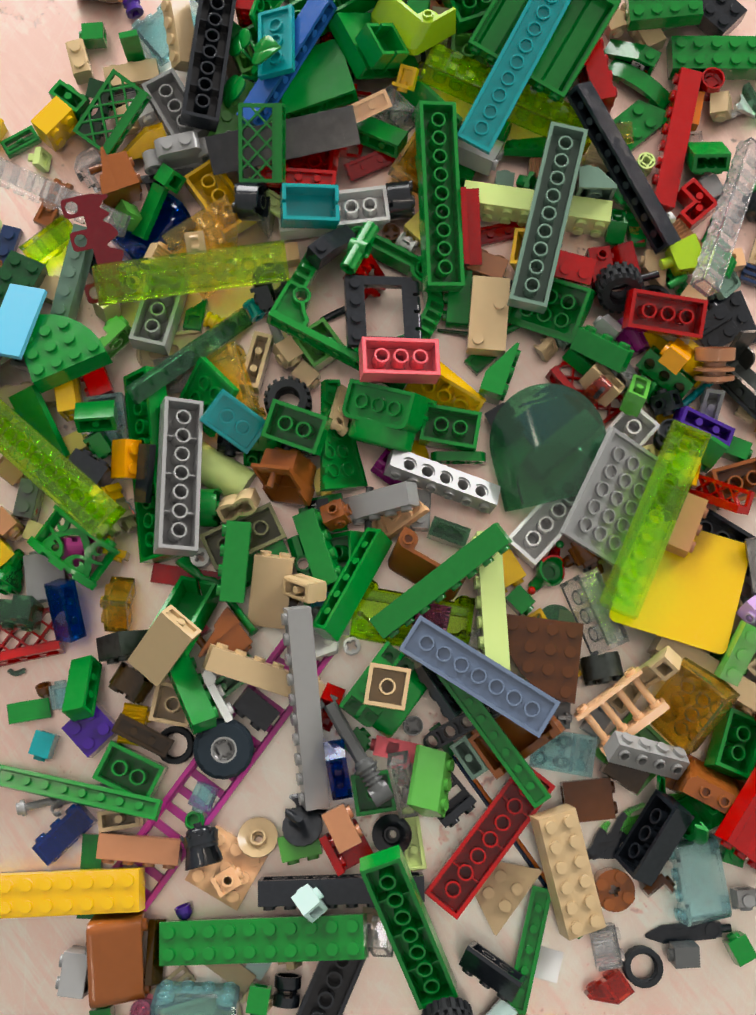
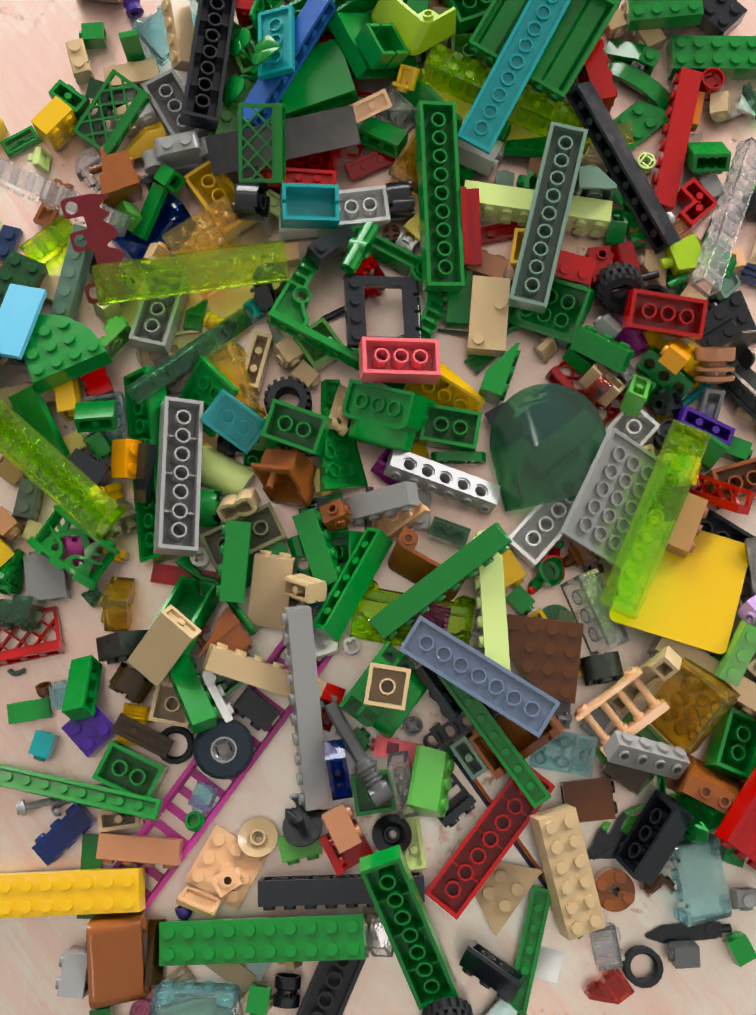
clear blue brick [44,578,87,643] -> none
black hat [180,822,223,871] -> none
tan tile [184,230,206,253] -> none
light aqua brick [291,884,328,923] -> none
none -> clear green wheel [81,587,106,608]
none -> light nougat tile [176,884,223,919]

